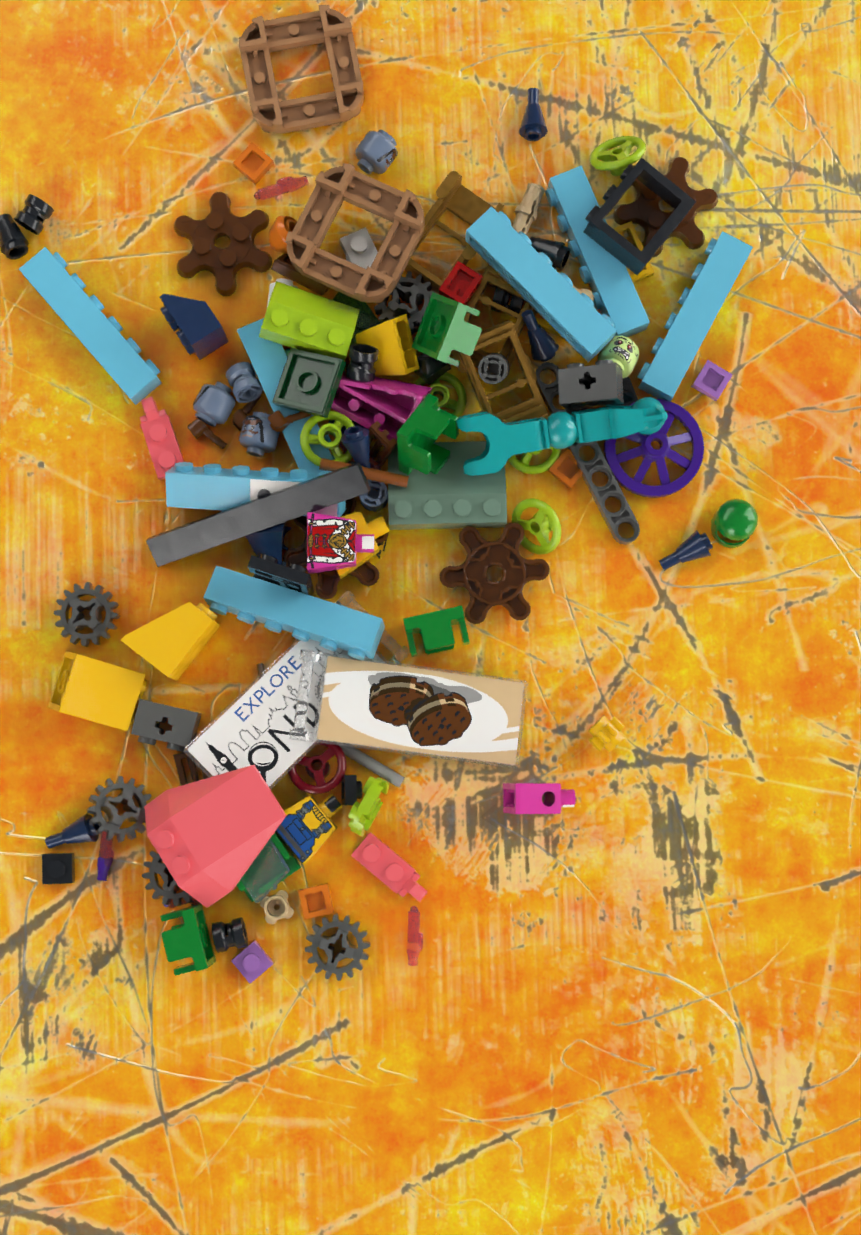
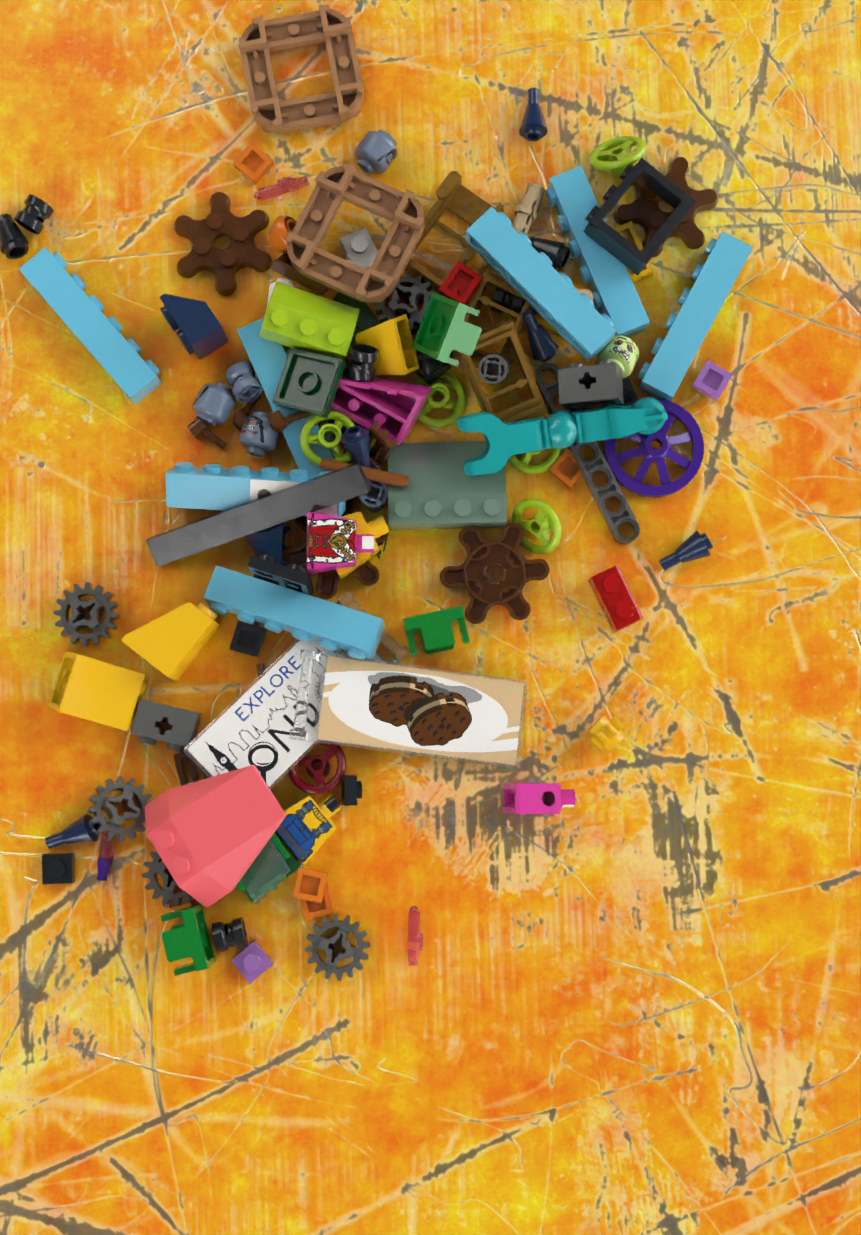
coral hinge [140,397,184,480] -> none
tan plate [260,890,294,924] -> none
light grey bar [336,742,405,788] -> none
lime plate [348,776,389,836] -> none
coral hinge [351,832,427,902] -> none
green panel [397,393,459,475] -> none
green helmet [711,499,758,548] -> none
none -> black plate [229,621,267,658]
none -> orange tile [292,867,328,903]
none -> red brick [588,565,644,633]

